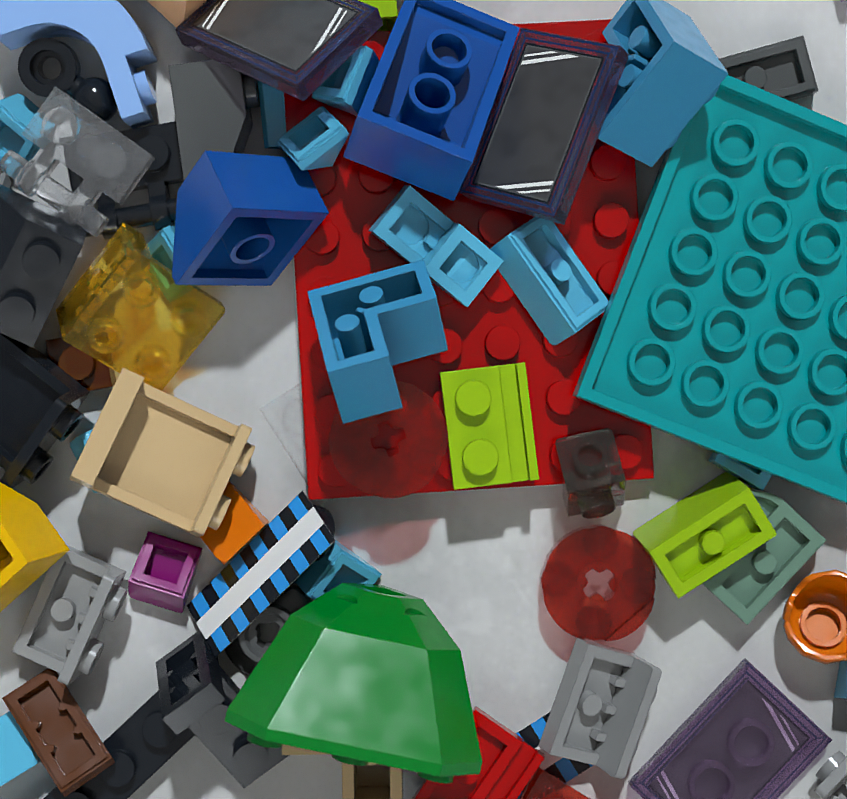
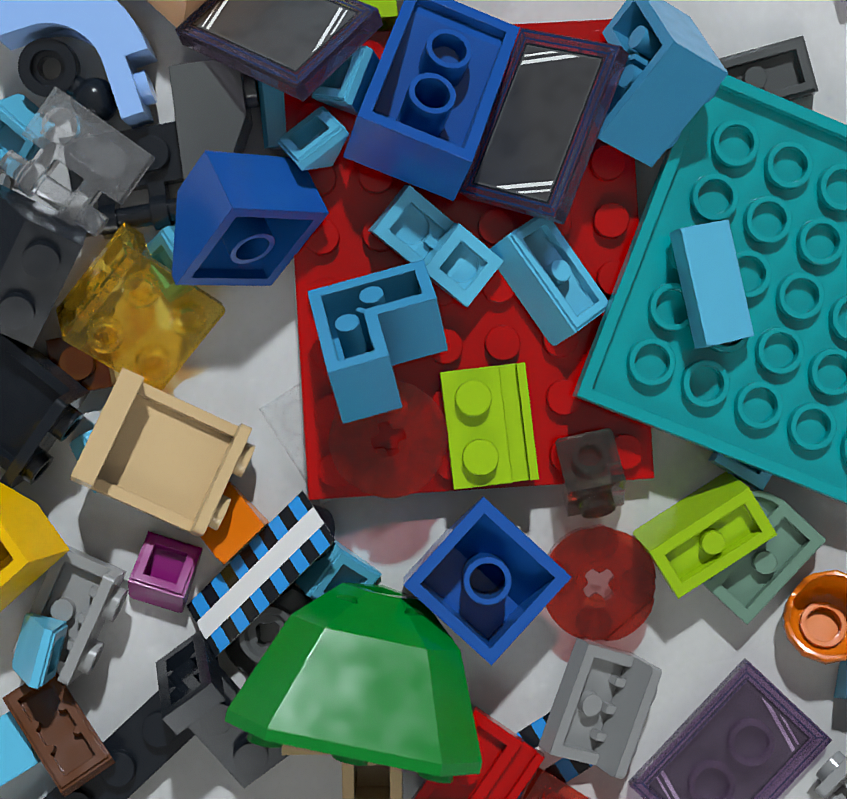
none -> medium azure slope [12,612,68,689]
none -> blue slope [403,496,572,666]
none -> medium azure slope [669,220,754,349]

